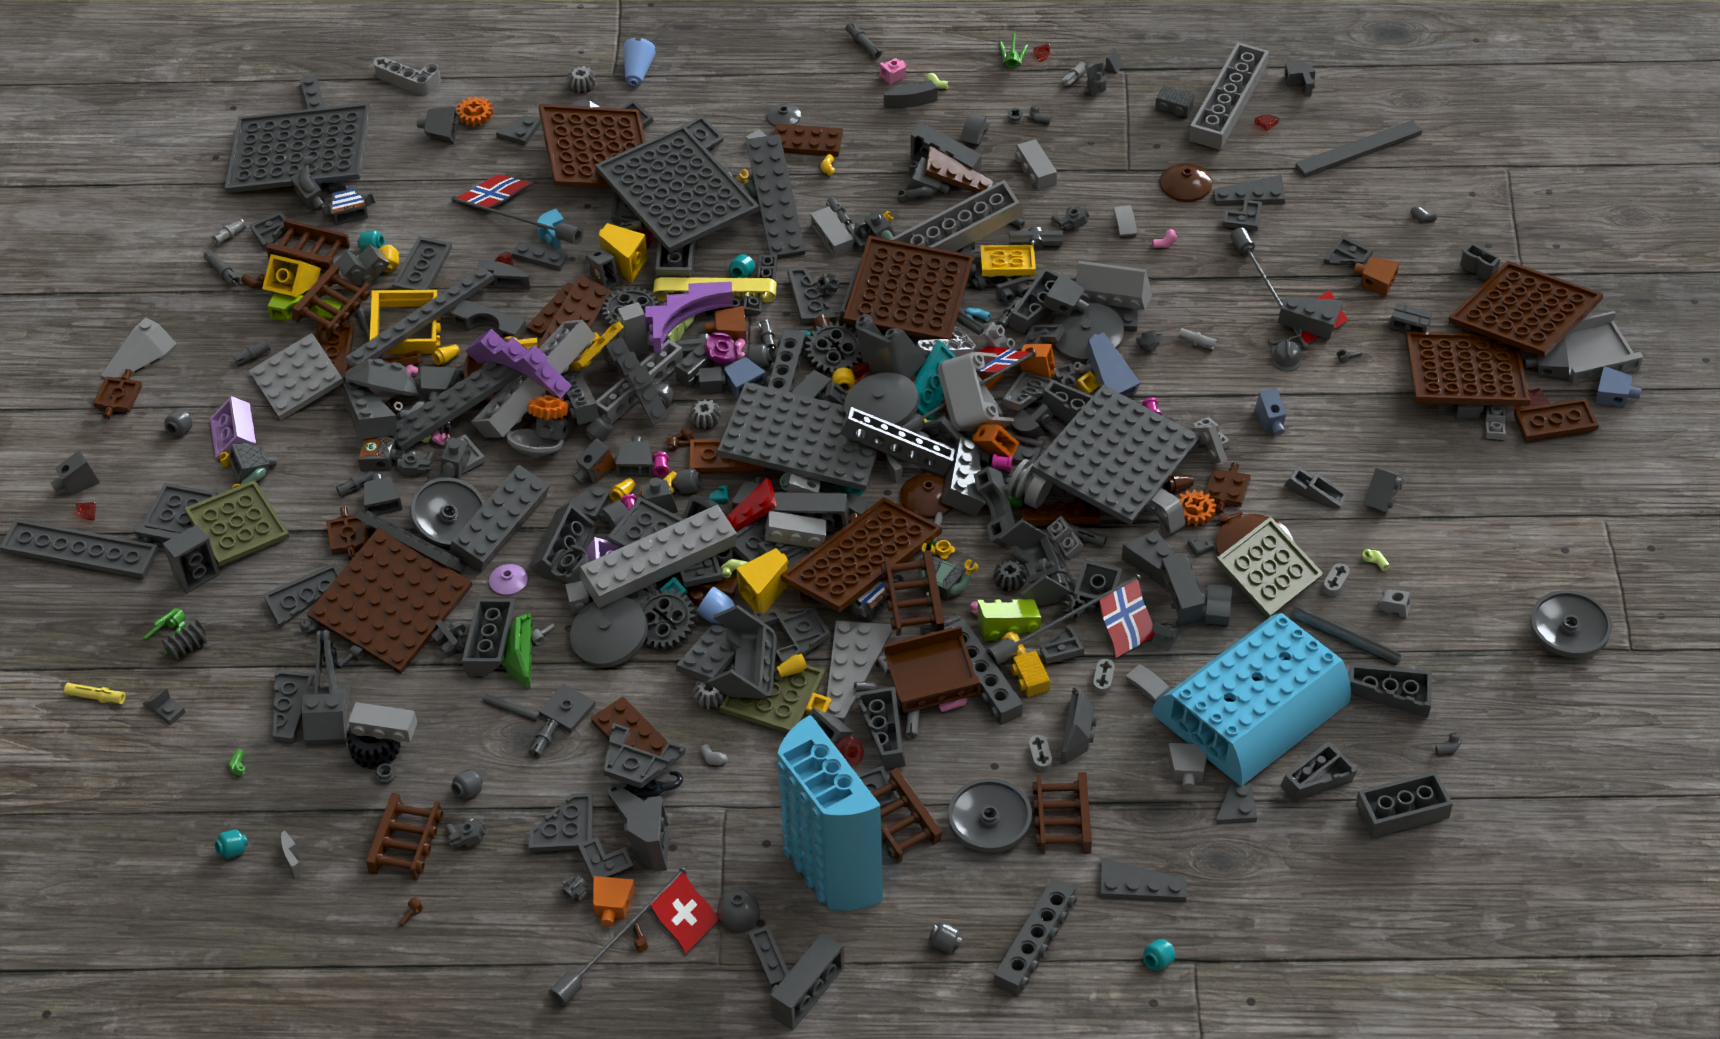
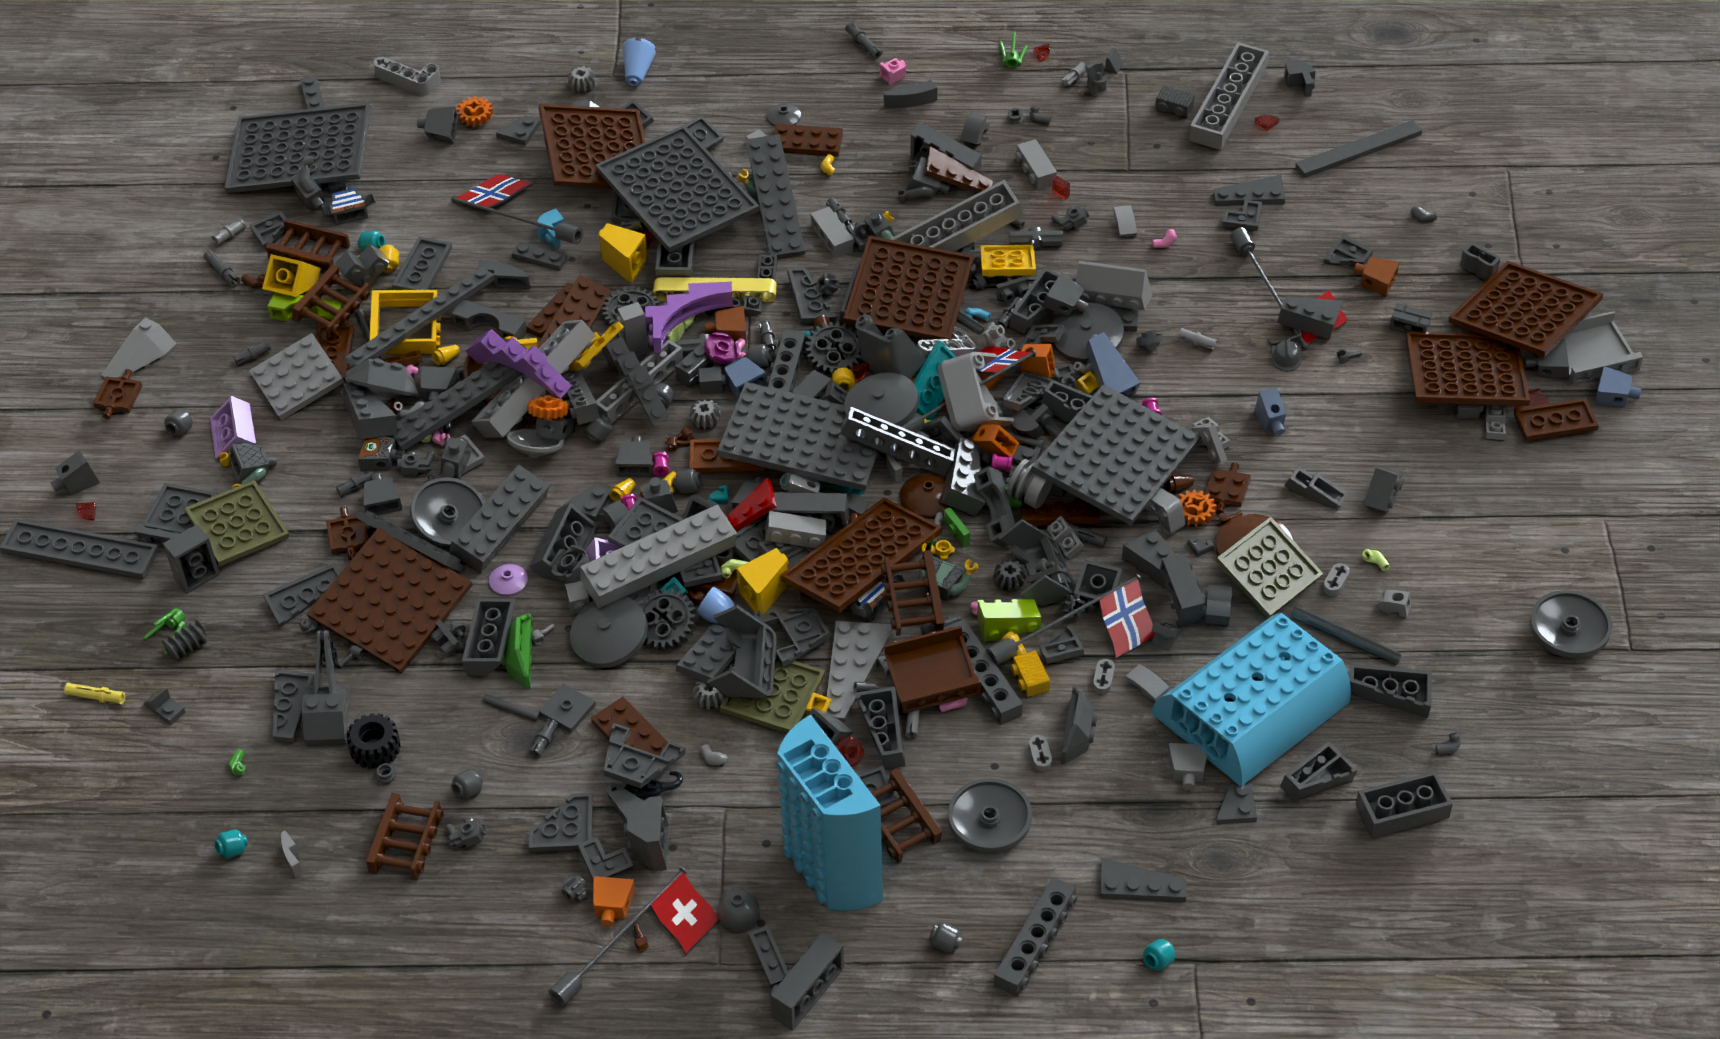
light grey brick [348,702,417,742] -> none
reddish brown hand [399,897,423,926] -> none
clear red tile [495,252,513,266] -> none
dark grey torso [573,438,616,484] -> none
dark grey torso [586,249,620,289] -> none
teal head [729,254,755,278] -> none
yellow cone [776,654,808,678] -> none
yellowish green arm [926,73,948,89] -> none
reddish brown fence [1032,772,1092,854] -> none
reddish brown dish [1160,163,1213,202] -> none
none -> bright green plate [944,507,970,547]
none -> clear red tile [1052,176,1070,200]

